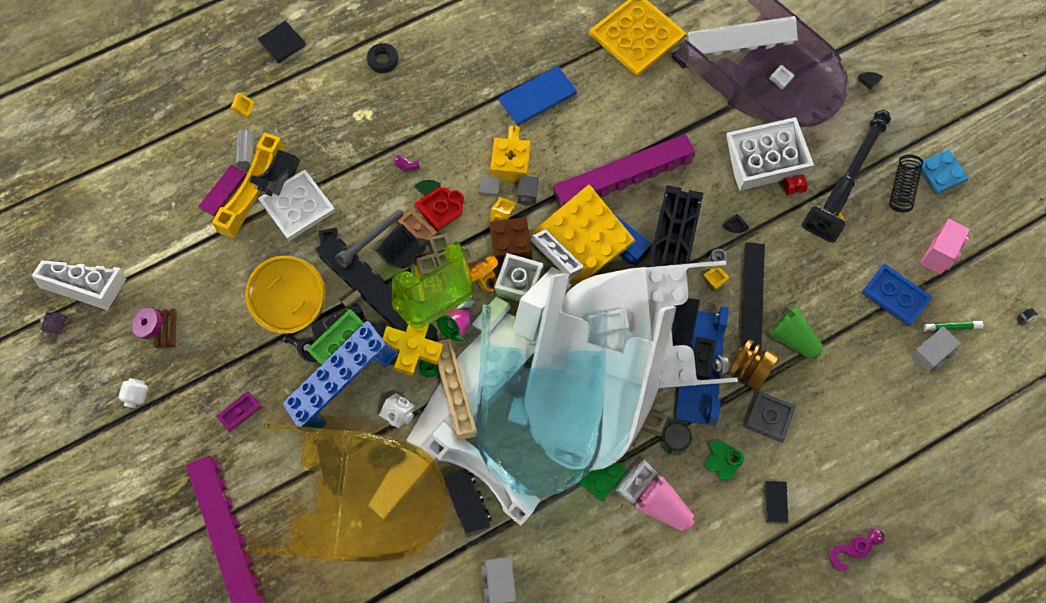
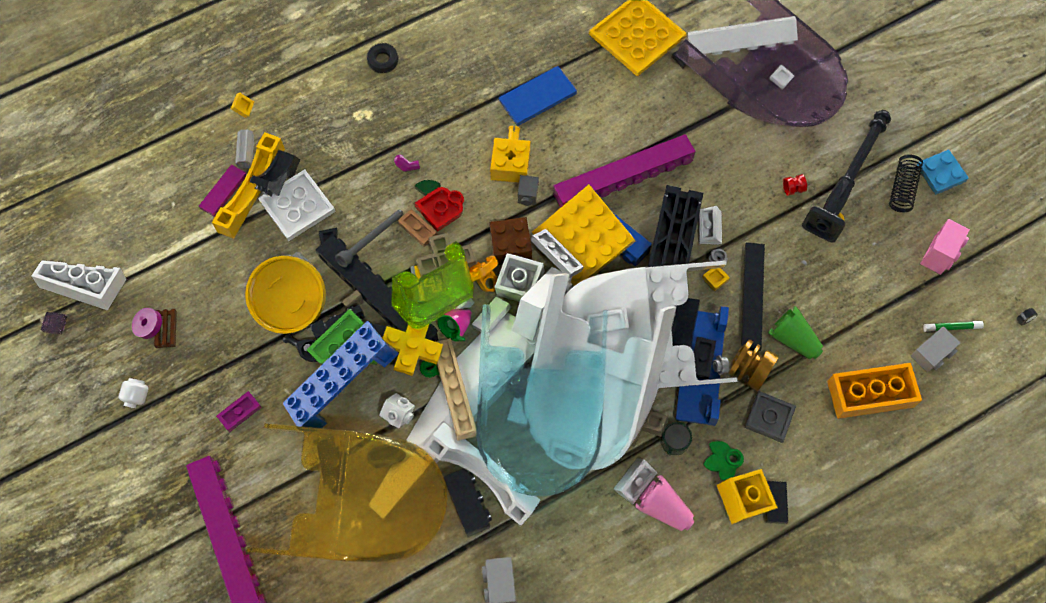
black tile [257,20,306,64] -> none
black bracket [375,224,429,269] -> none
light grey tile [480,176,500,197] -> none
yellow bracket [489,197,516,222] -> none
green plate [570,461,627,502] -> none
black tile [722,214,749,233] -> none
white slope [726,117,814,191] -> none
magenta piece [829,529,885,571] -> none
black tile [857,72,883,90] -> none
blue plate [861,263,932,327] -> none
none -> white slope [699,206,722,245]
none -> yellow slope [716,469,777,524]
none -> light orange brick [827,363,922,419]

